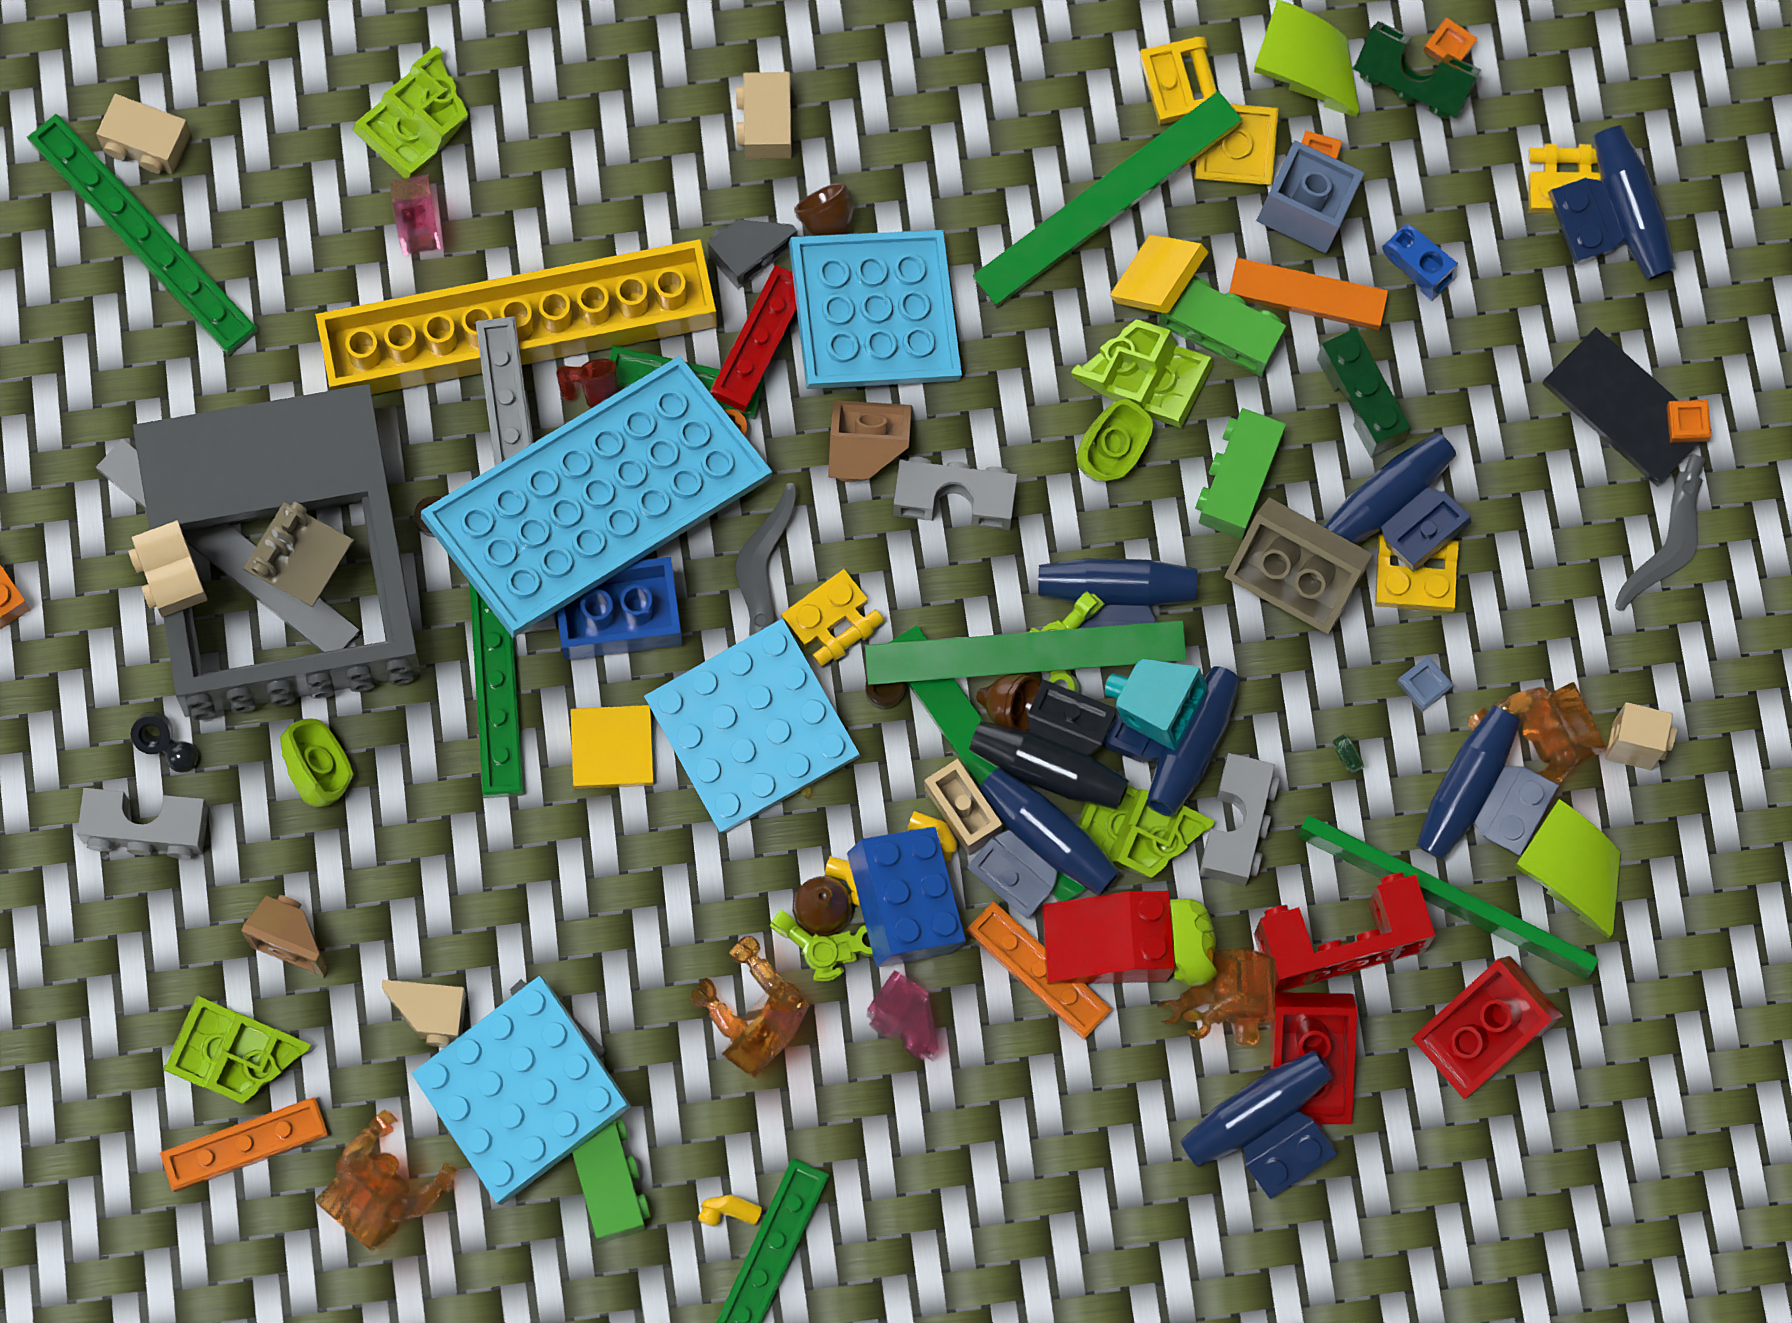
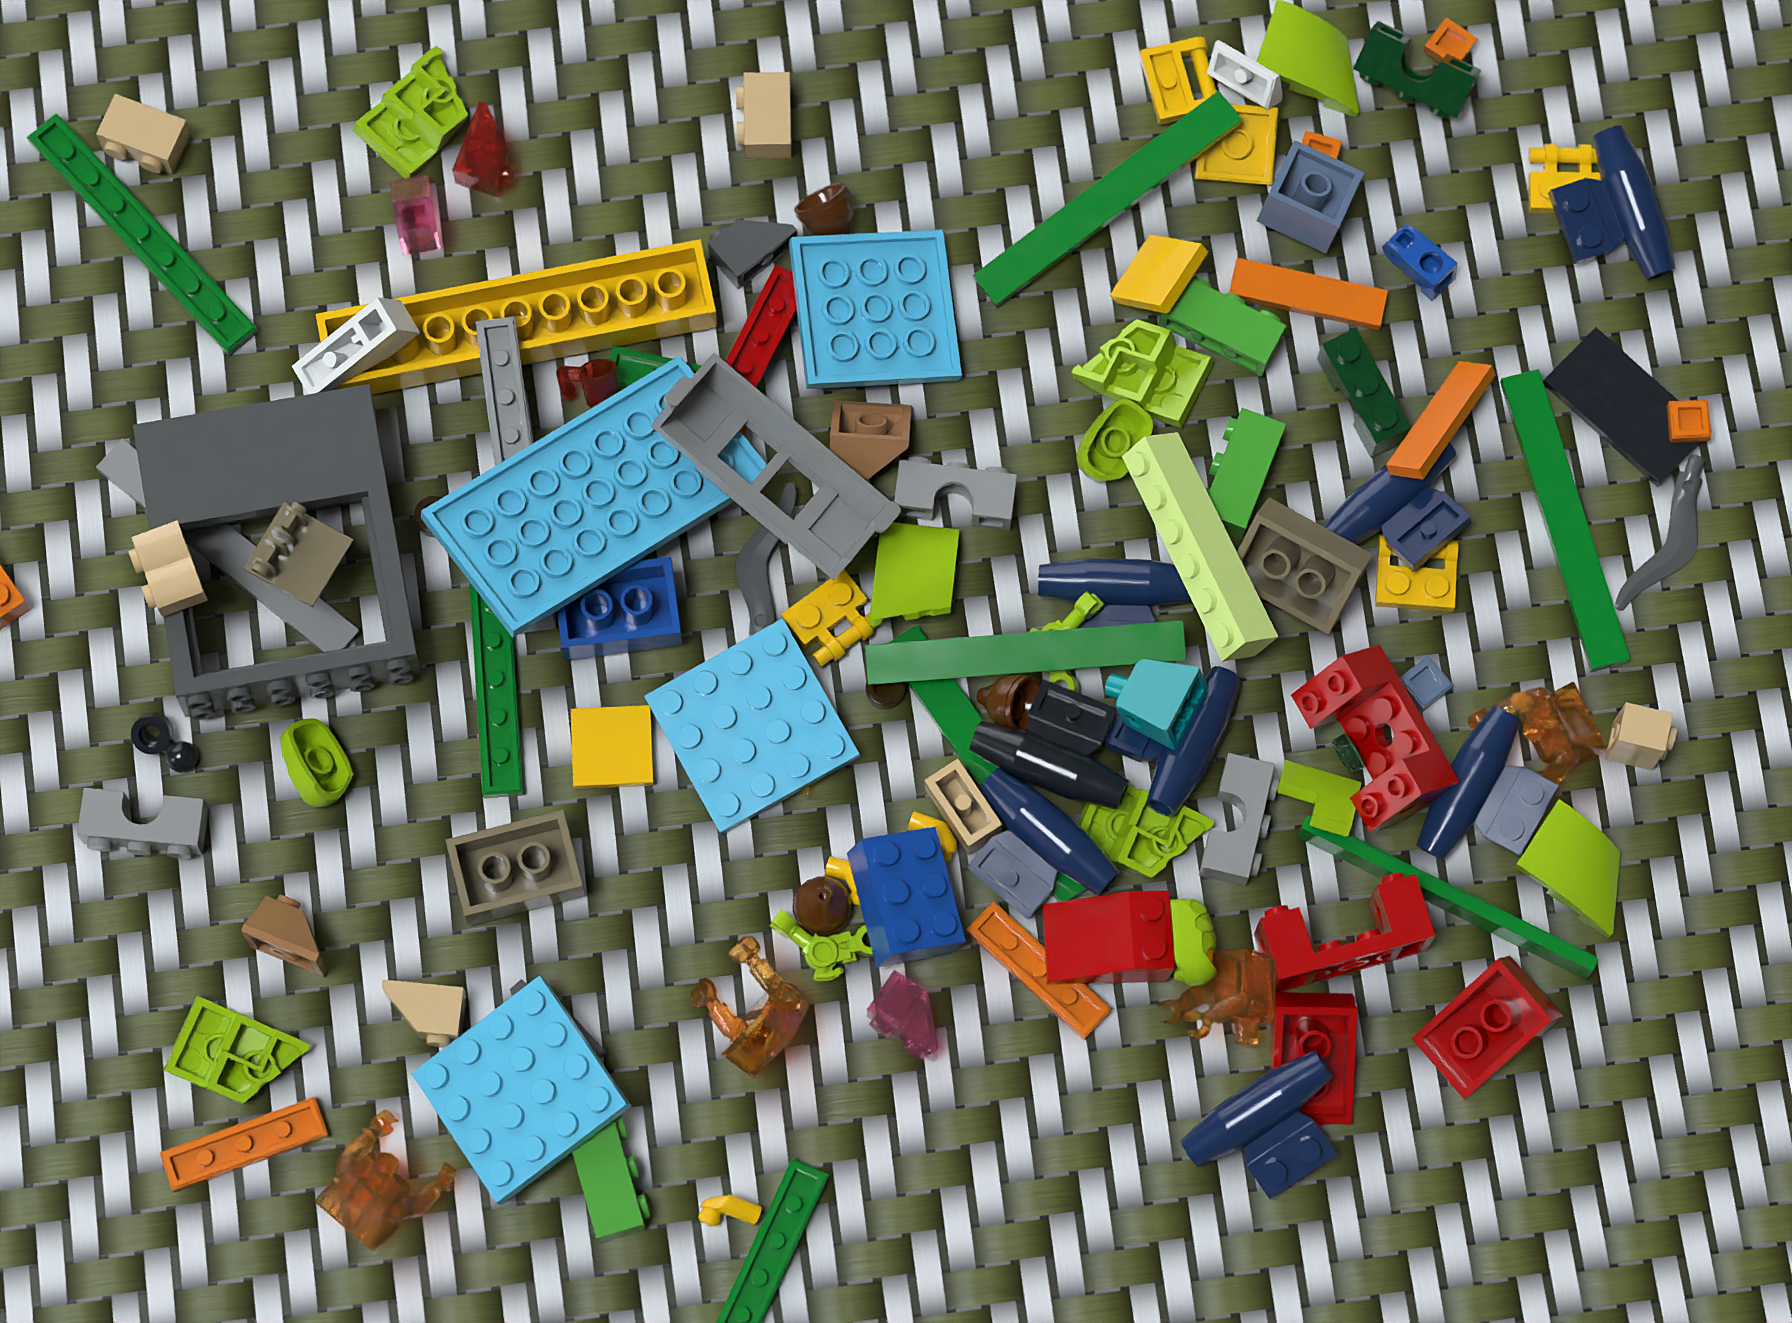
none -> white slope [292,297,420,394]
none -> dark tan brick [446,810,585,926]
none -> clear red slope [452,101,515,198]
none -> light grey piece [651,353,901,580]
none -> lime slope [869,522,960,626]
none -> yellowish green brick [1122,432,1278,662]
none -> white slope [1207,40,1283,110]
none -> lime tile [1277,760,1362,837]
none -> red plate [1291,645,1460,832]
none -> orange tile [1386,361,1496,480]
none -> green tile [1500,369,1630,672]

